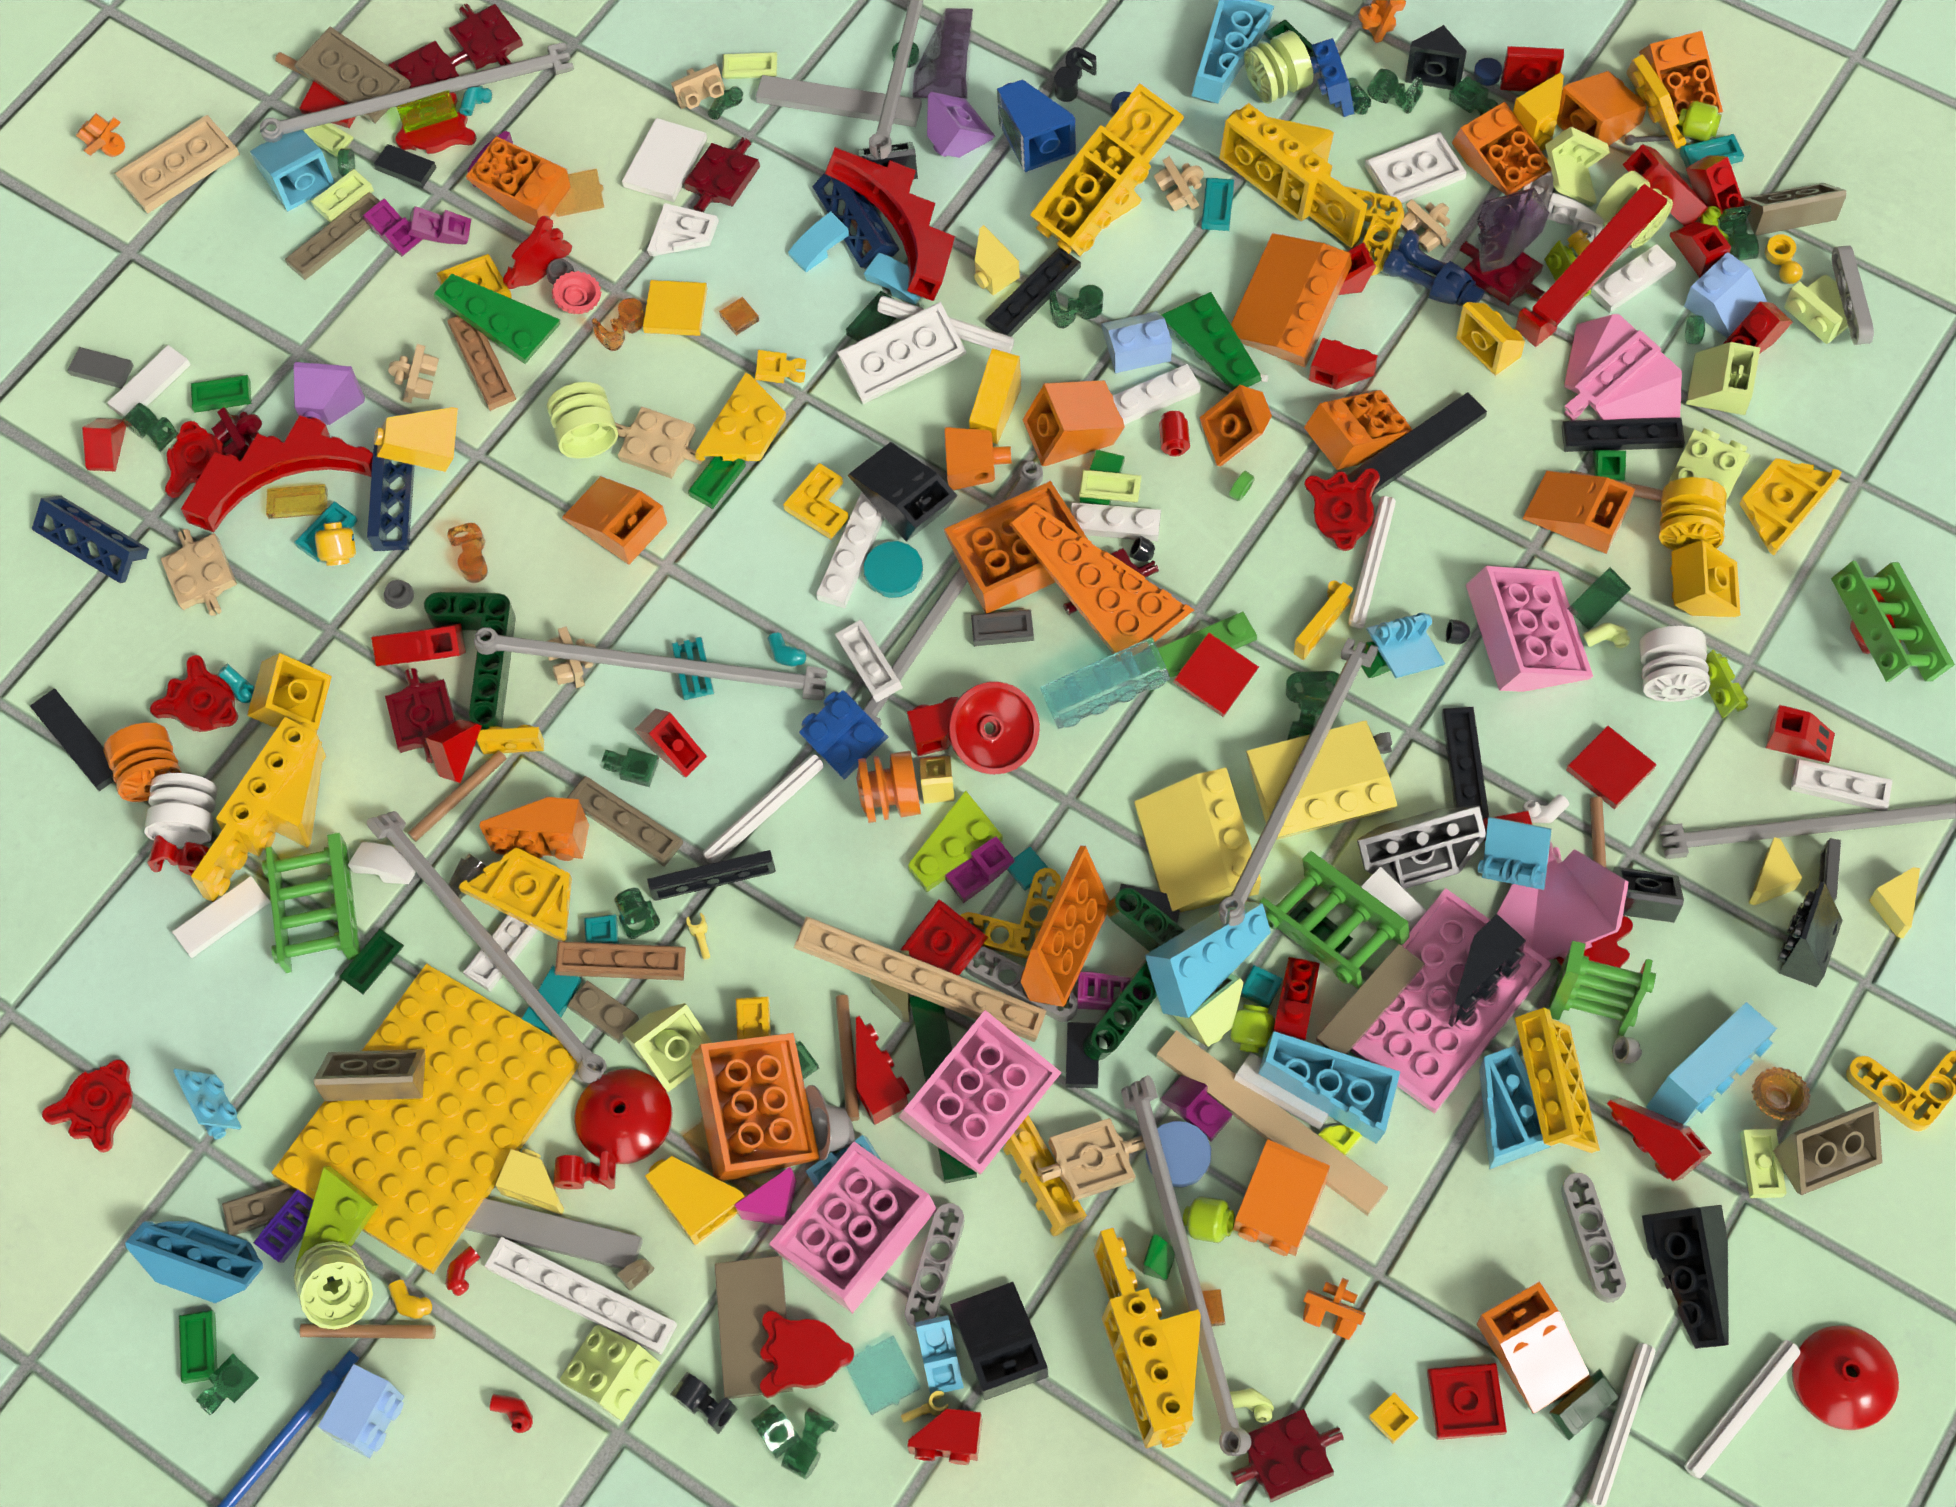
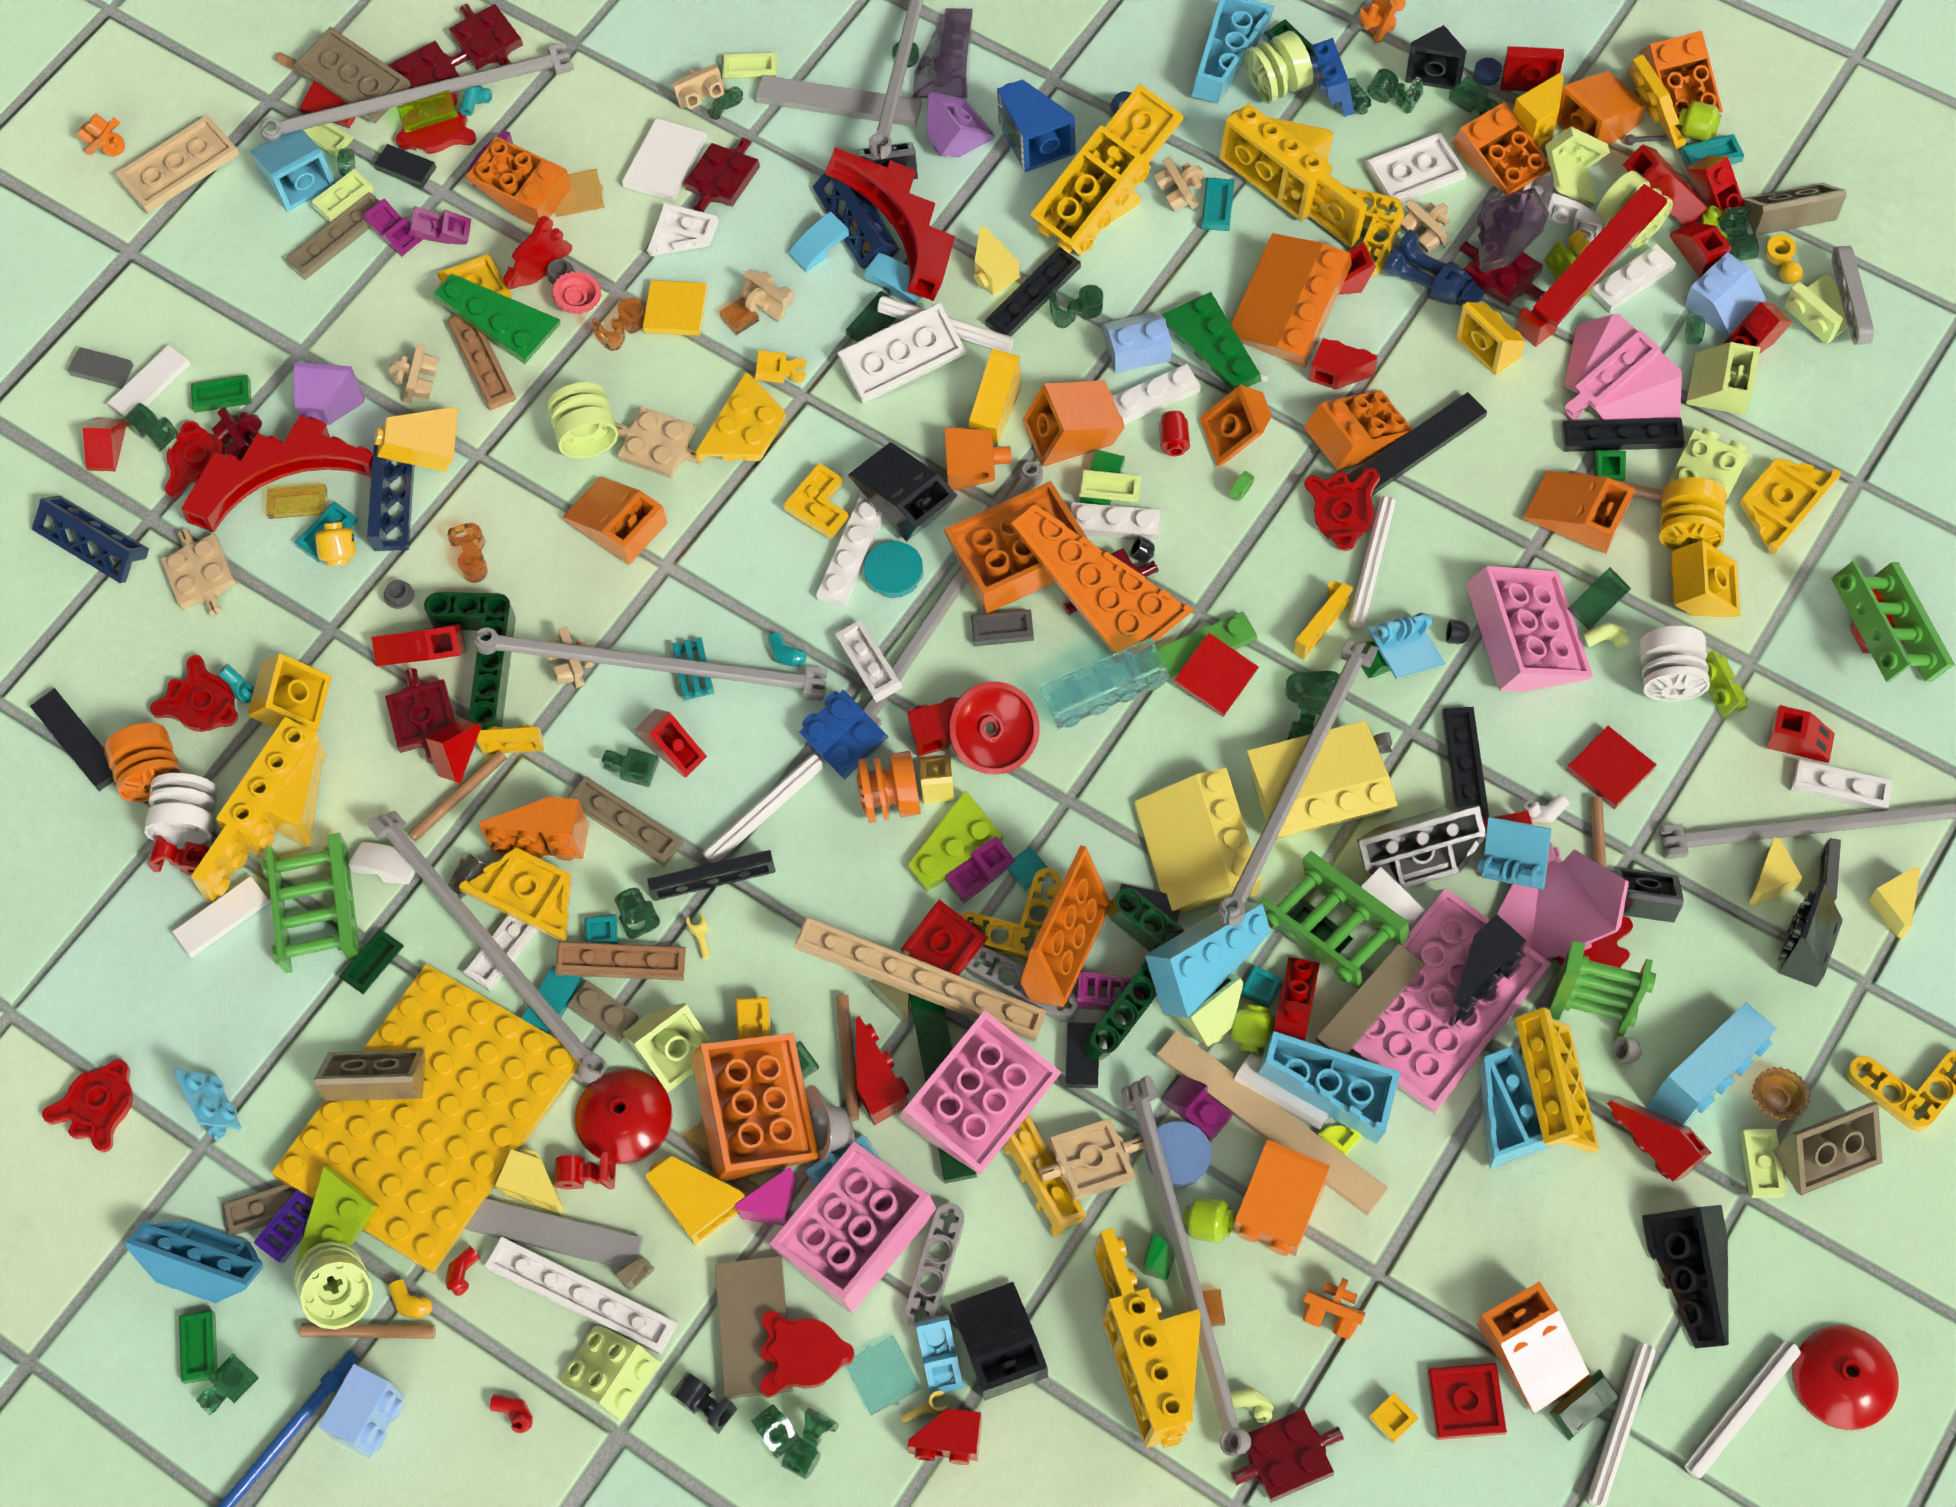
green tile [688,456,746,509] -> none
black leg [1054,47,1097,102] -> none
light grey beam [1561,1173,1626,1303] -> none
none -> tan hips [741,269,794,321]

